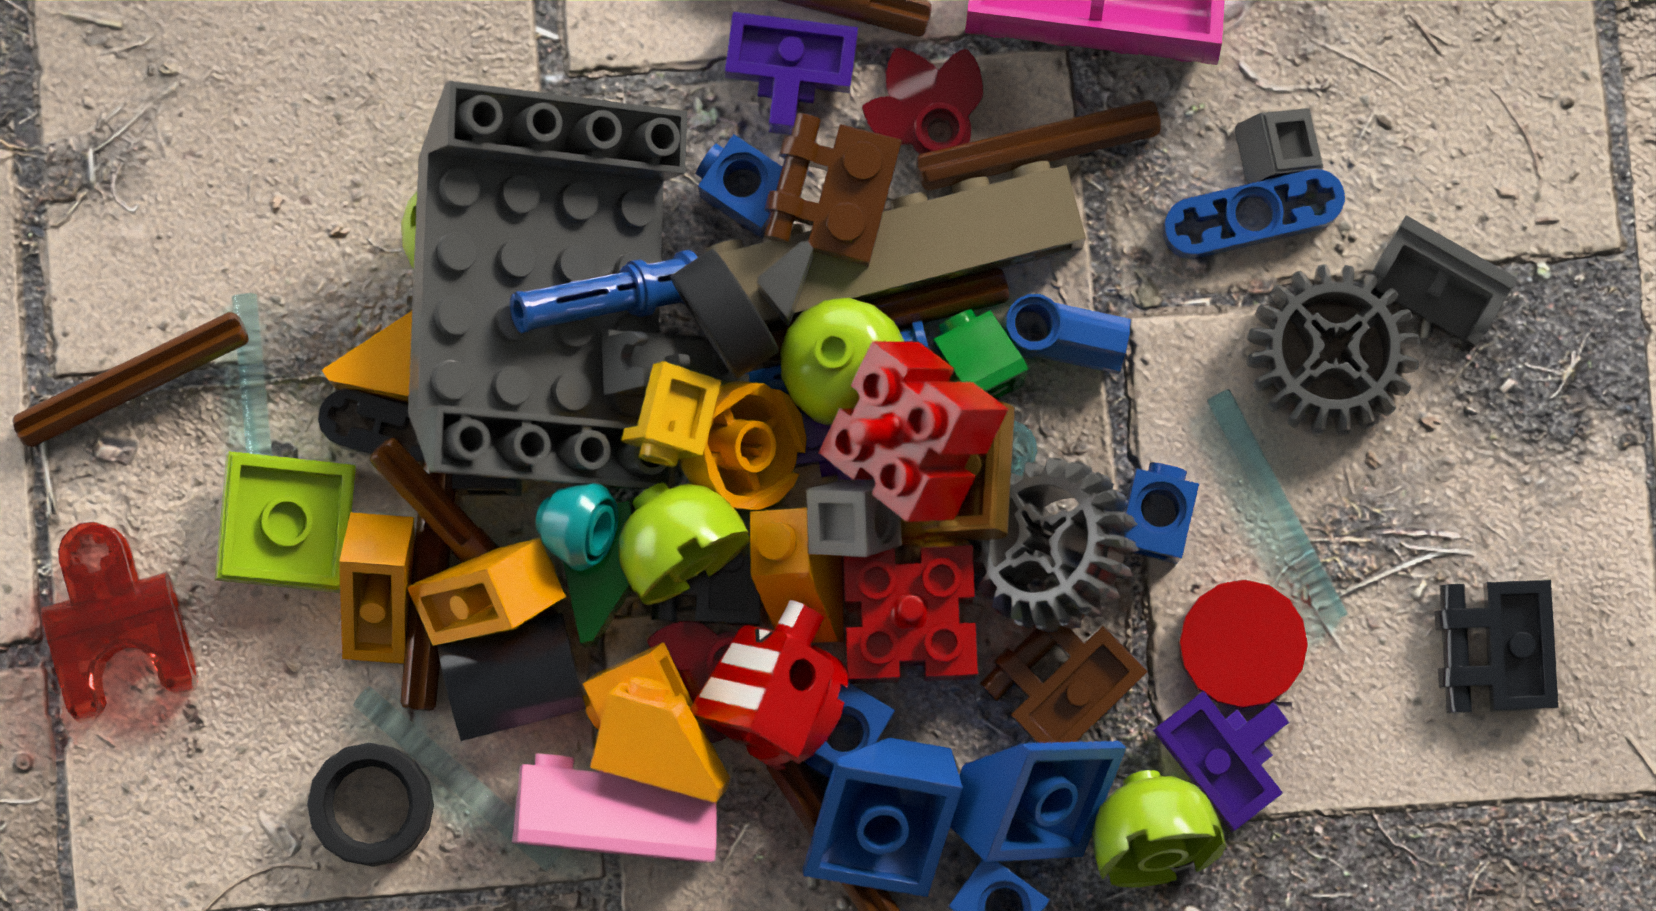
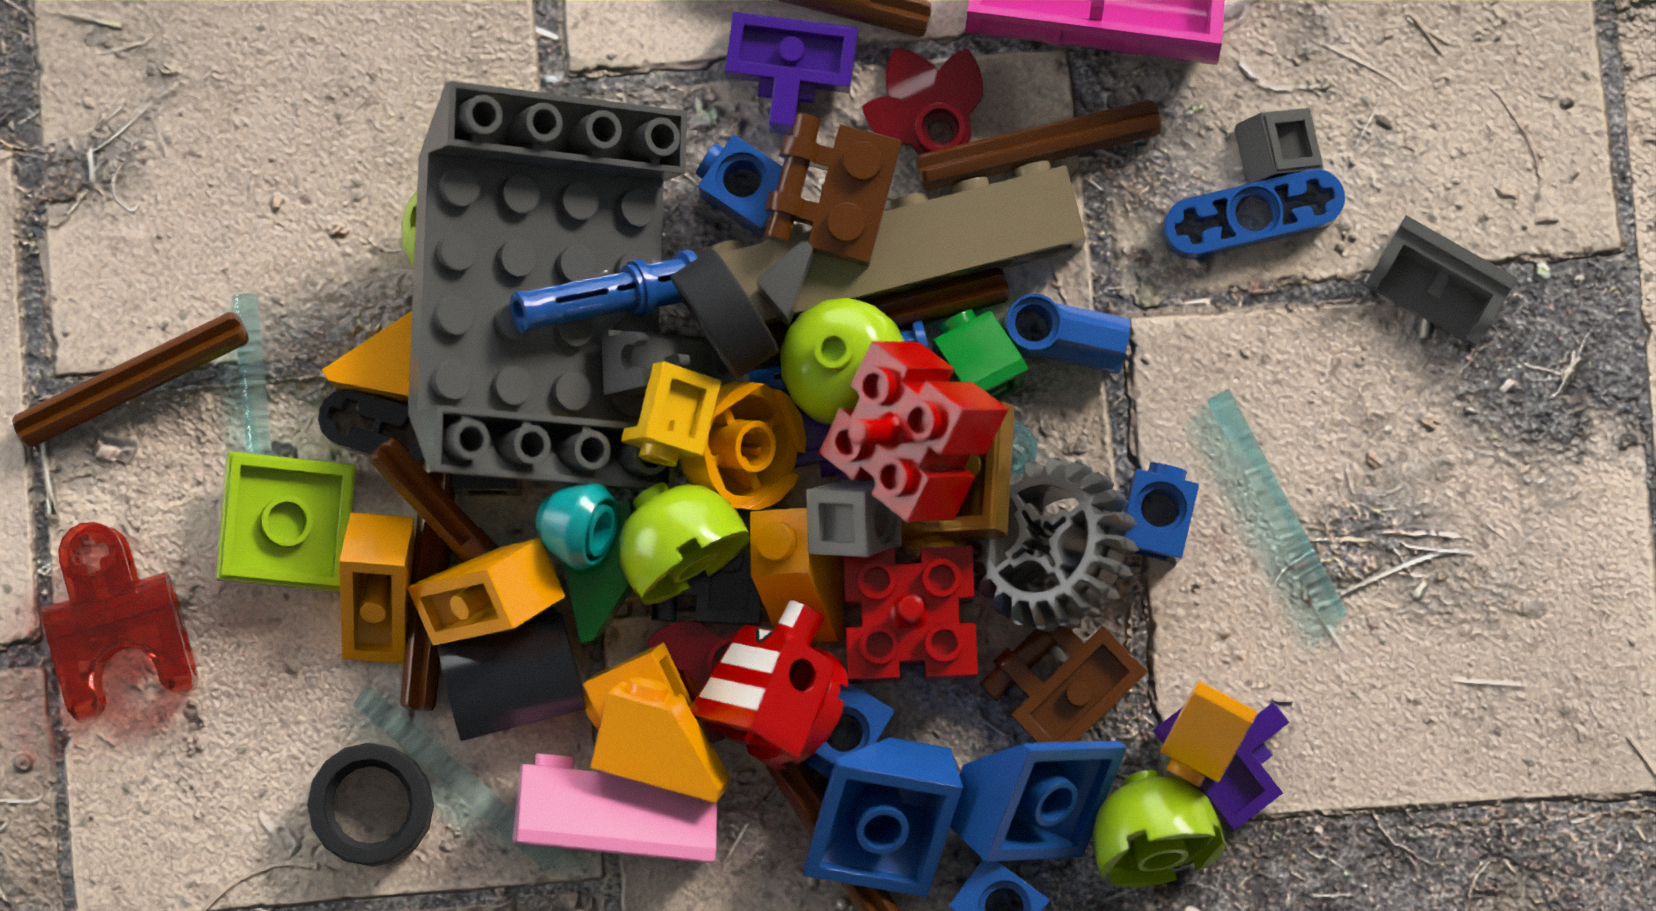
red tile [1178,579,1308,709] -> none
dark grey gear [1246,264,1420,436] -> none
black plate [1434,580,1559,714] -> none
none -> light orange slope [1159,681,1258,788]

